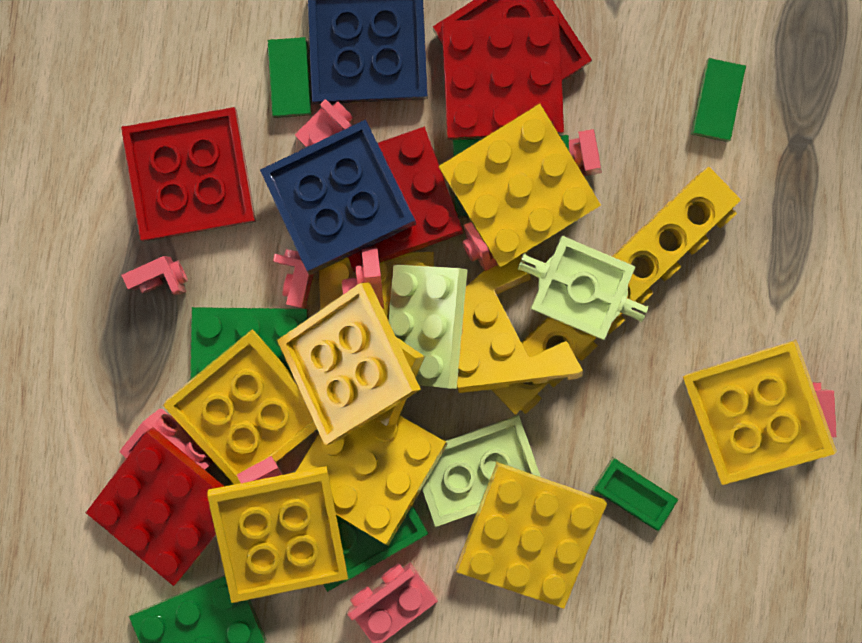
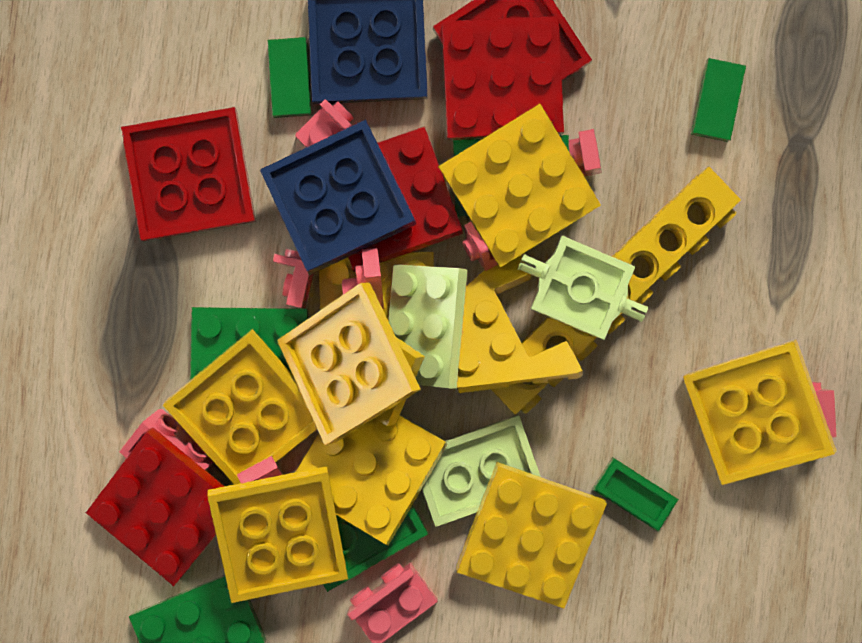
coral bracket [121,256,188,295] -> none

